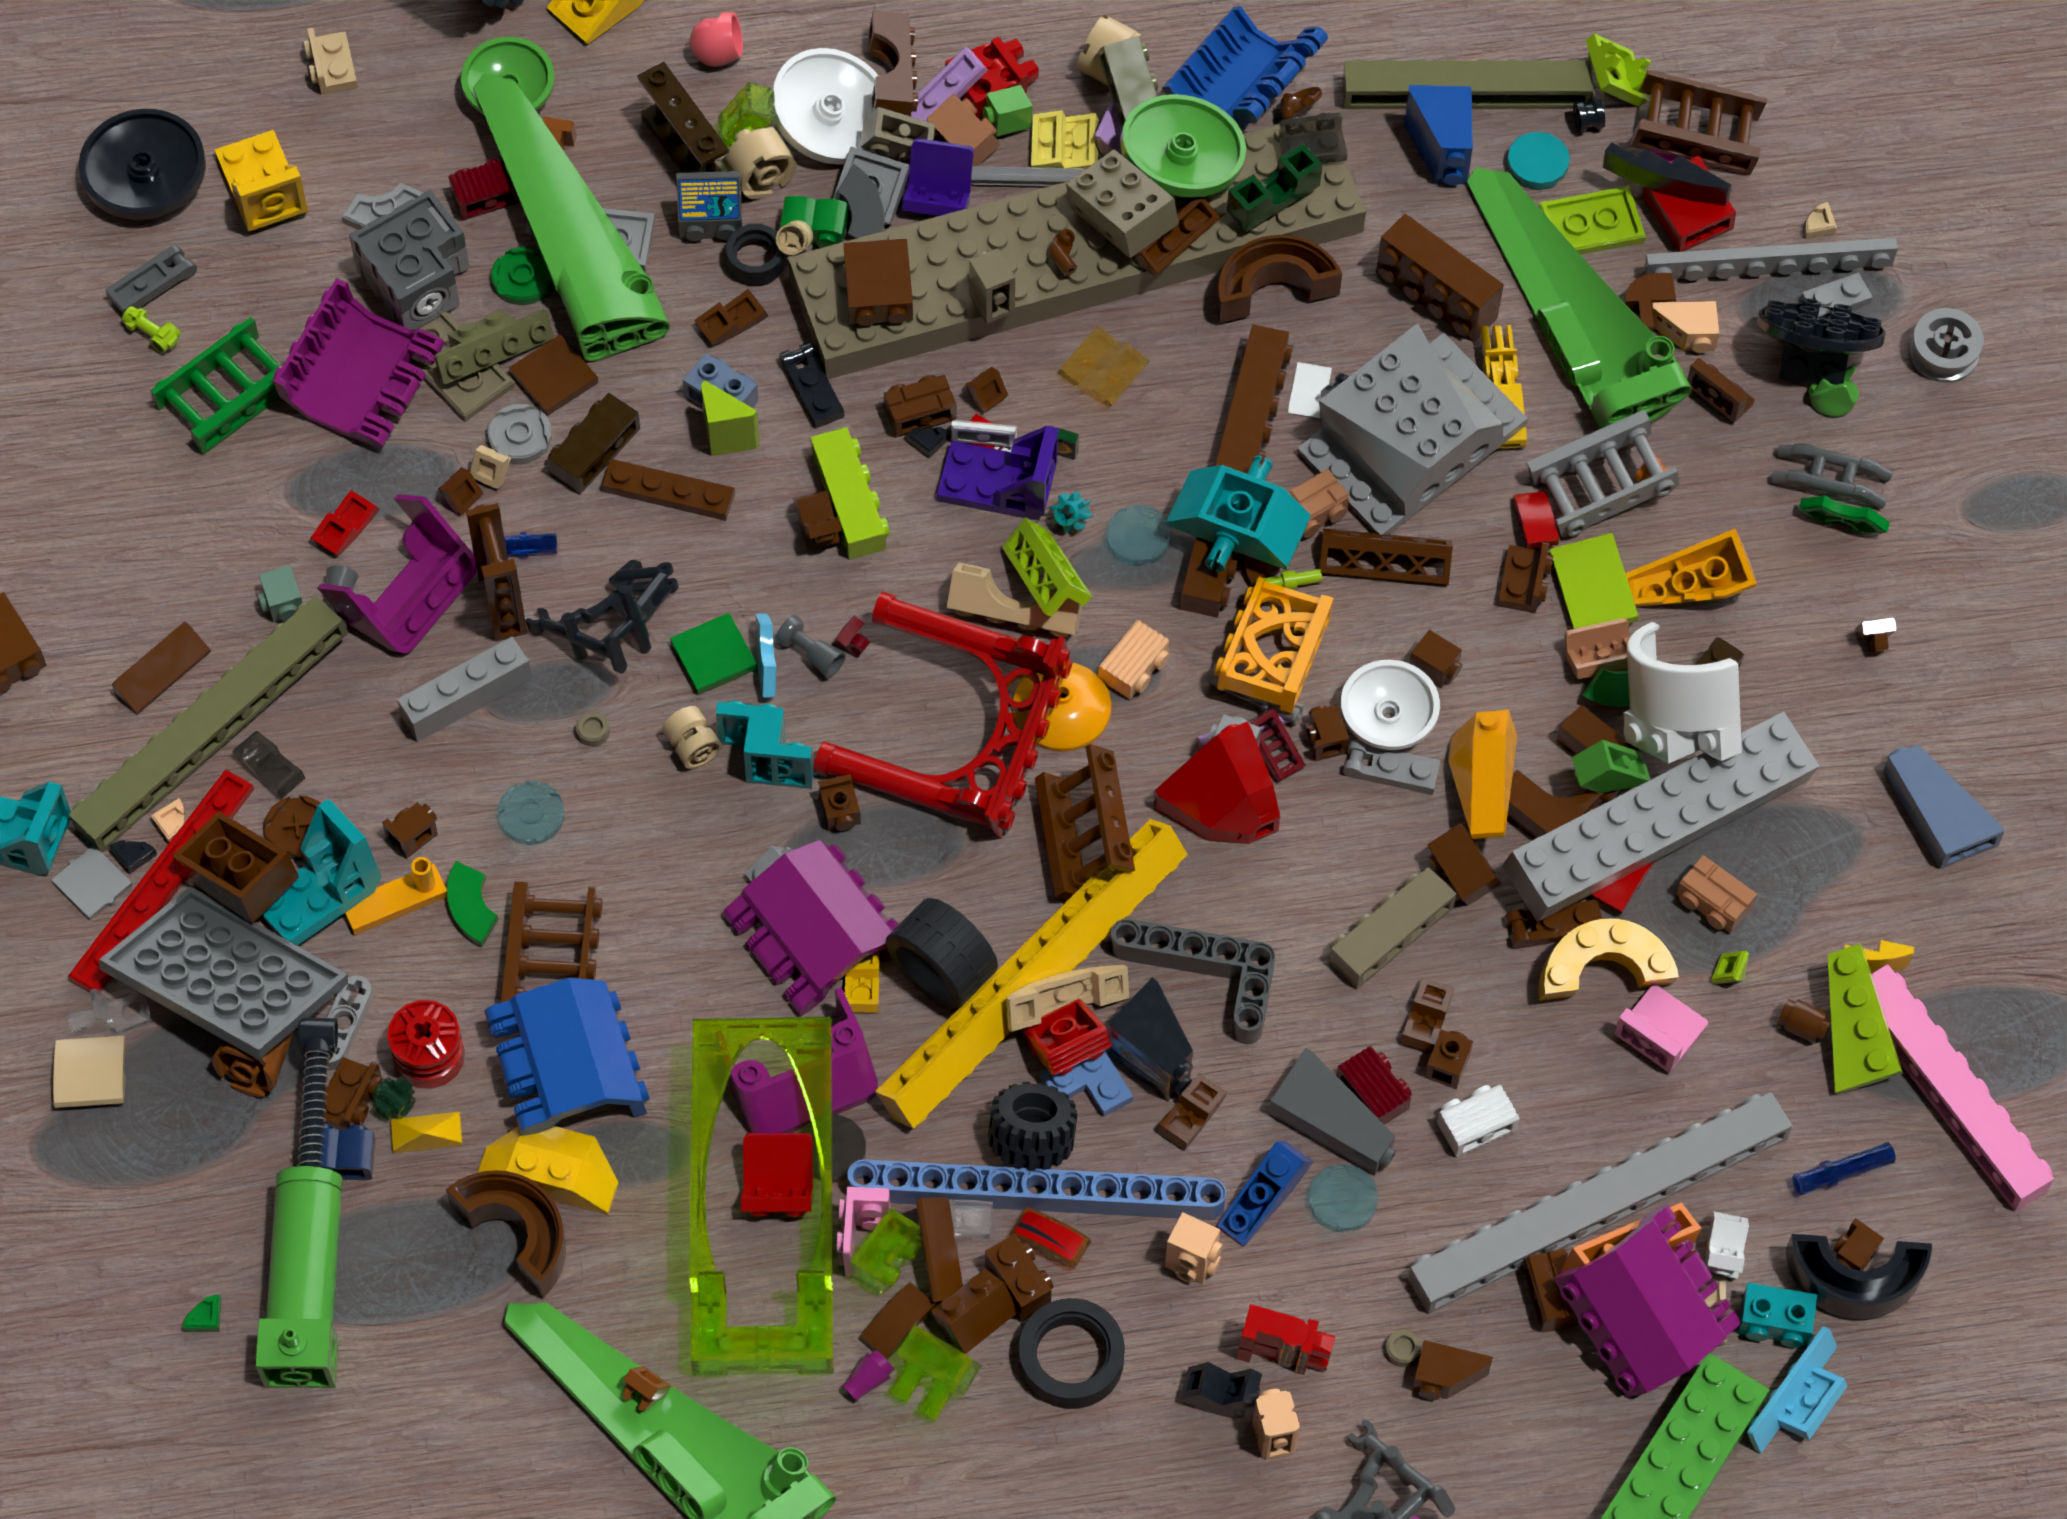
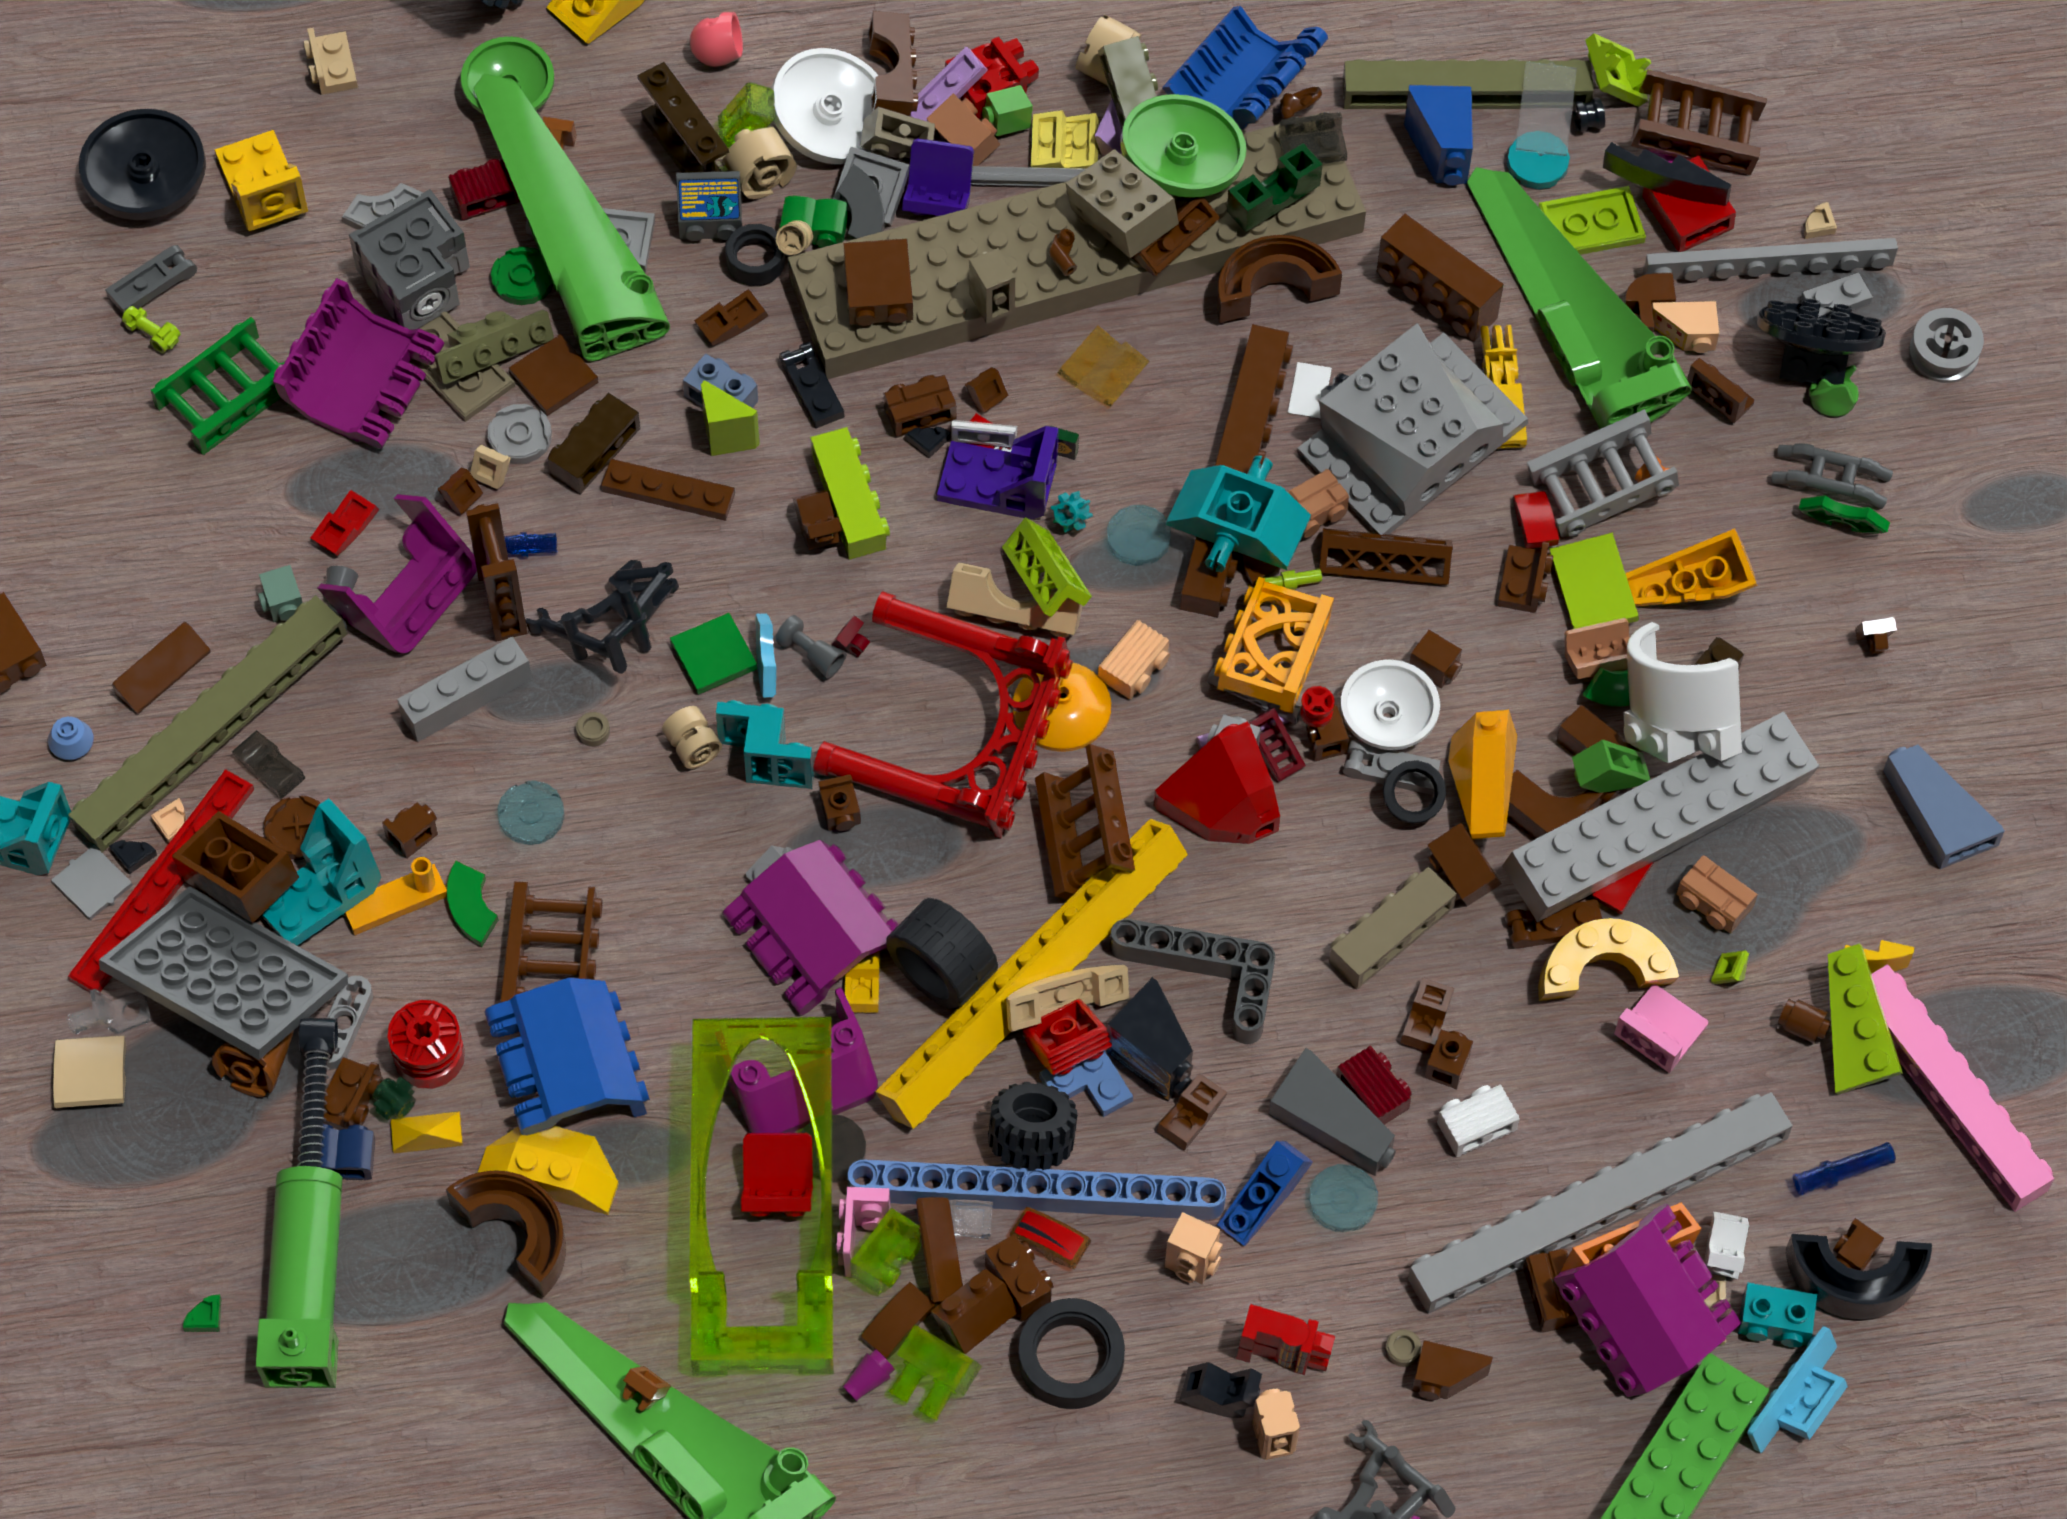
none -> medium blue cone [48,716,94,760]
none -> red wheel [1300,686,1335,727]
none -> black tyre [1382,760,1446,823]
none -> clear piece [1515,61,1577,156]

